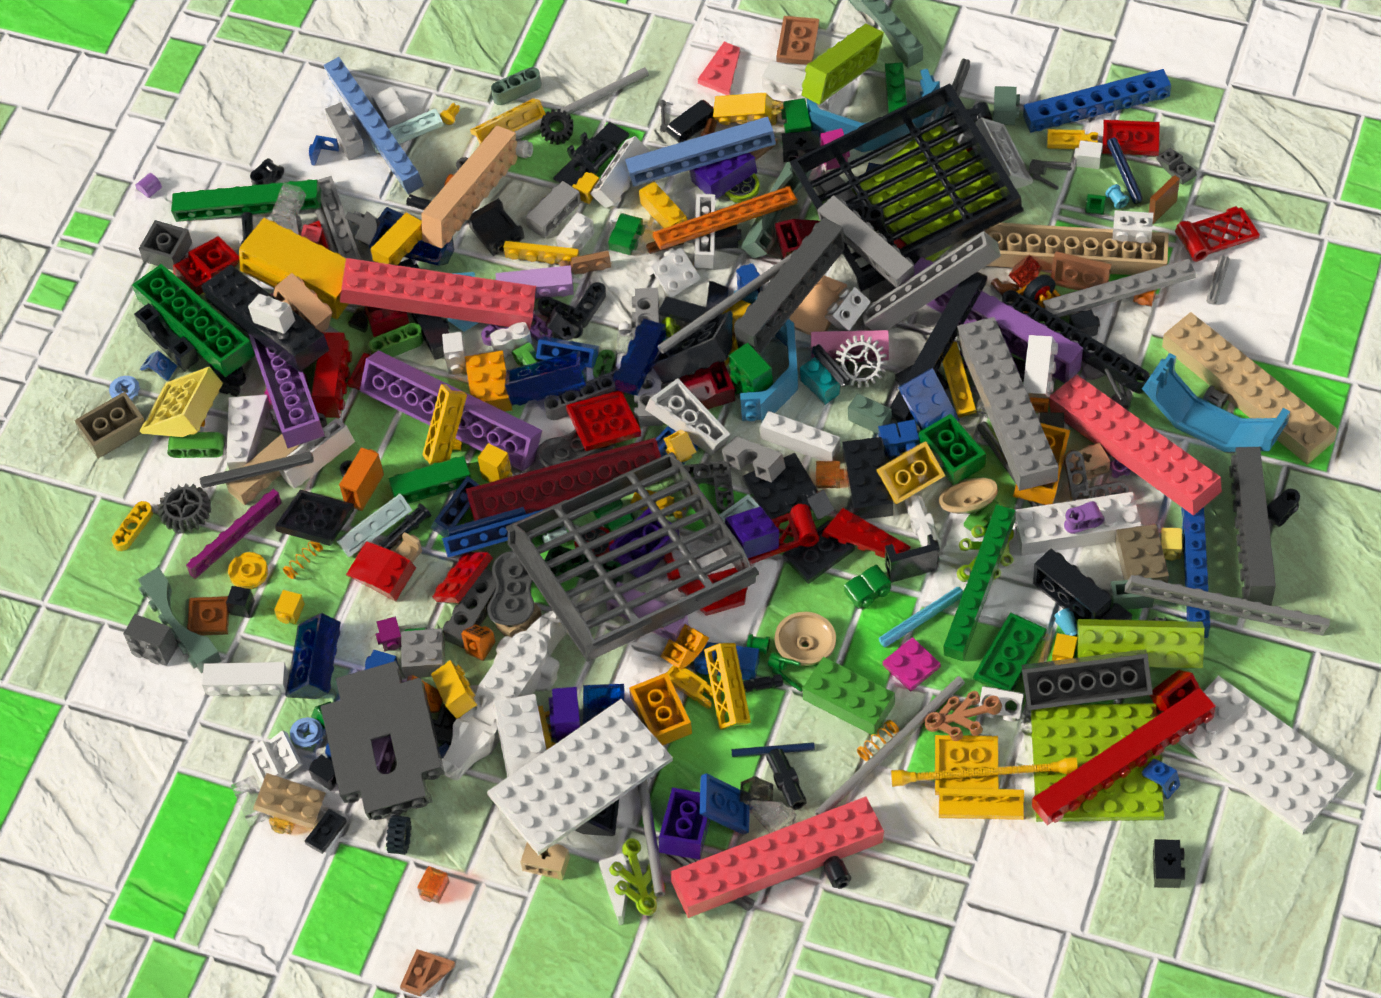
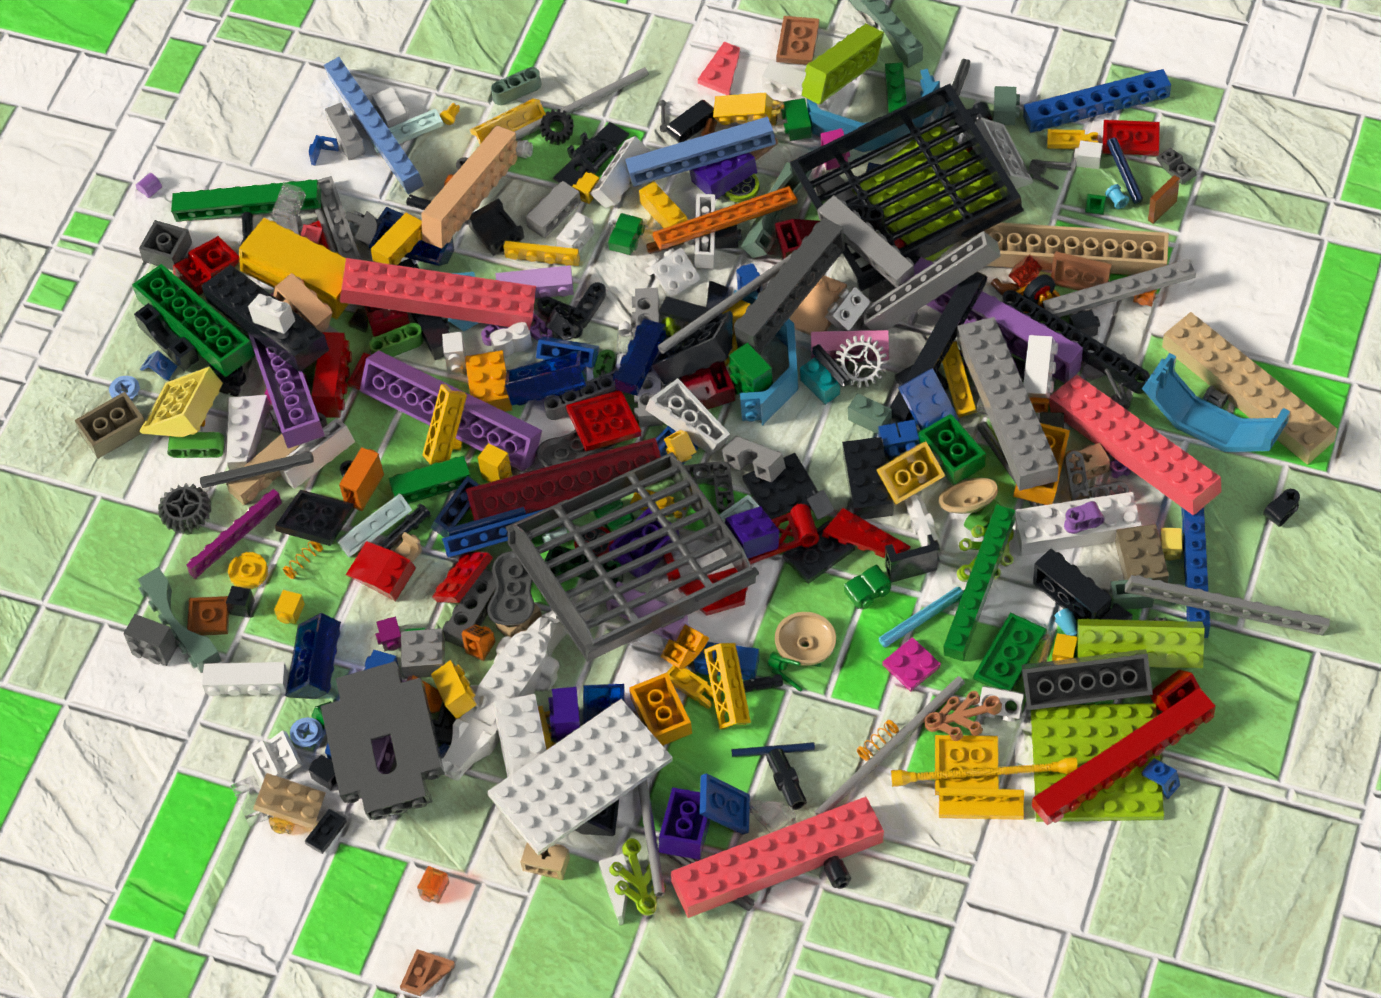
yellow beam [112,501,153,551] -> none
black piece [250,158,284,185] -> none
black bush [386,815,412,855] -> none
bright green piece [512,342,546,380] -> none
medium nougat plate [559,251,611,275] -> none
clear smoke brick [740,776,773,809] -> none
green bush [747,634,770,655] -> none
white brick [760,411,840,465] -> none
black brick [781,130,820,162] -> none
bright green brick [802,657,895,736] -> none
clear orange brick [816,461,844,488] -> none
white brick [1112,210,1153,243] -> none
black brick [1153,839,1185,888] -> none
red piece [1175,206,1260,262] -> none
white plate [1178,675,1354,834] -> none
light grey axle [1206,255,1230,305] -> none
dark grey brick [1229,447,1276,606] -> none

